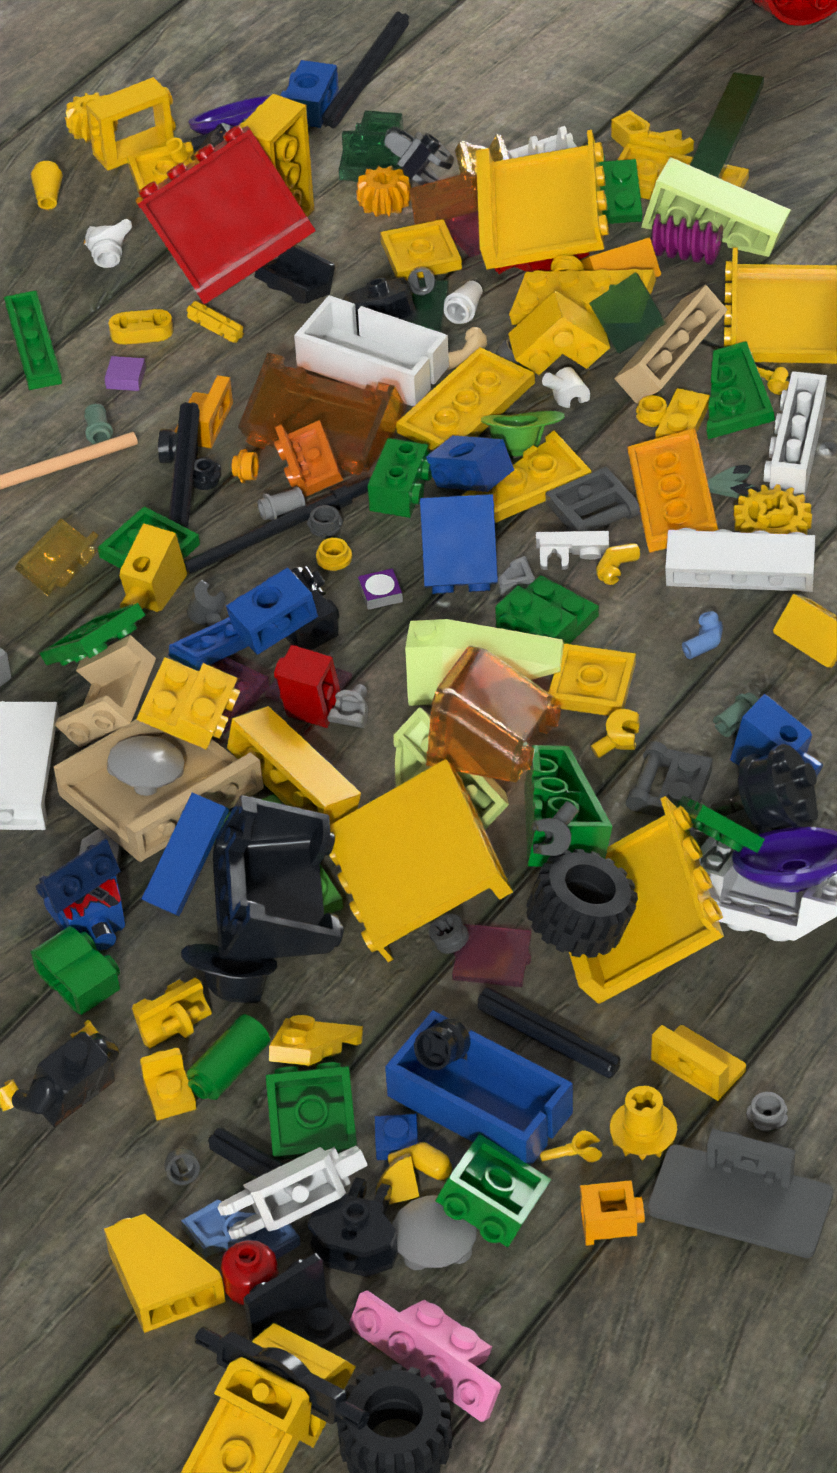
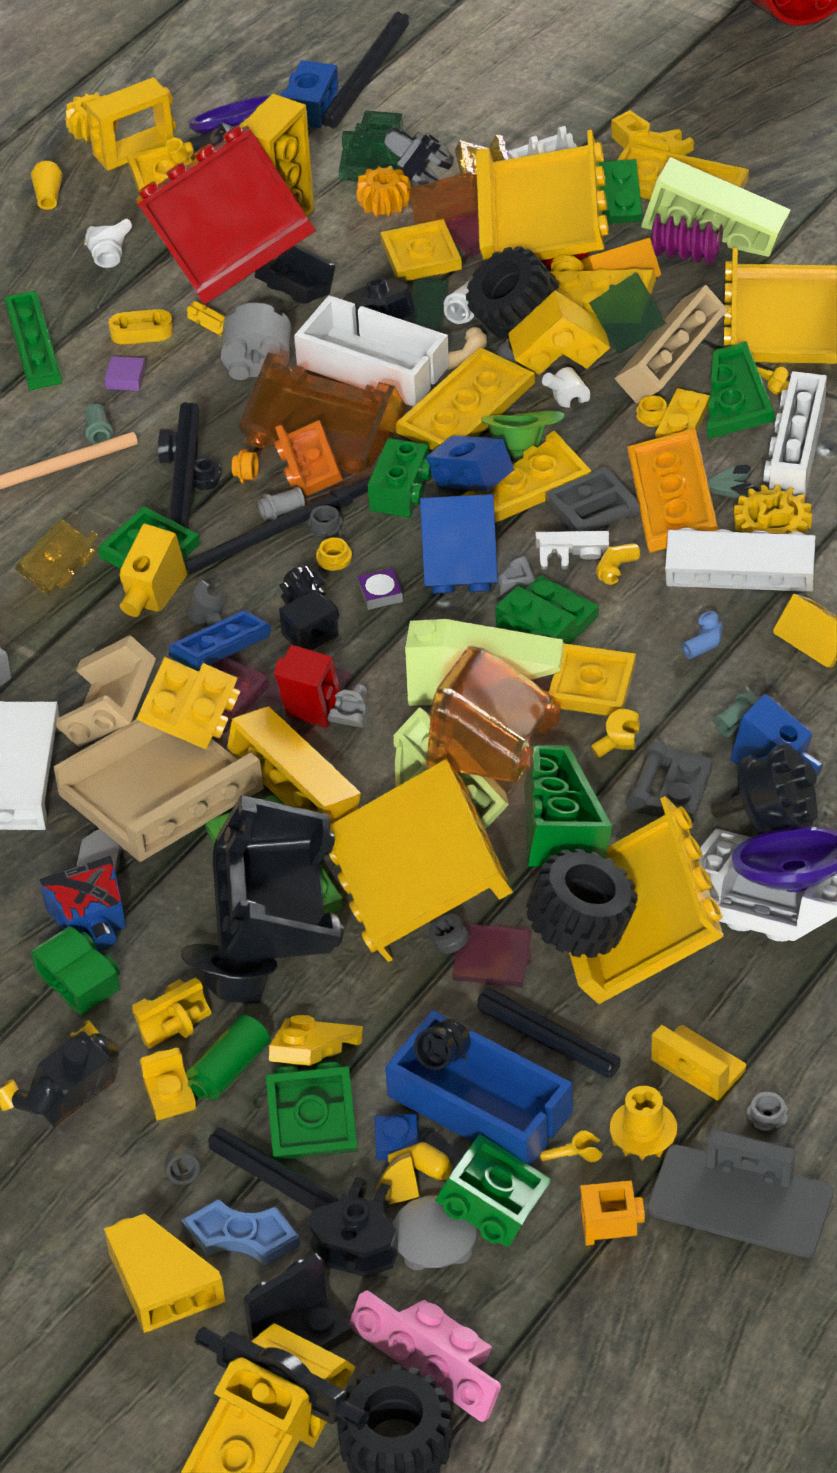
dark blue hinge [35,838,121,913] -> none
green plate [39,603,145,666] -> none
light grey dish [107,736,184,796] -> none
blue tile [142,792,229,917] -> none
light orange panel [174,375,233,449] -> none
white hinge [217,1146,368,1240] -> none
red head [221,1240,279,1305] -> none
blue brick [226,567,318,655] -> none
dark grey hinge [408,267,435,295] -> none
dark grey piece [531,801,579,856] -> none
green wing [677,795,765,853] -> none
dark green tile [690,72,764,179] -> none
none -> light grey brick [221,303,291,380]
none -> black tyre [466,246,559,340]

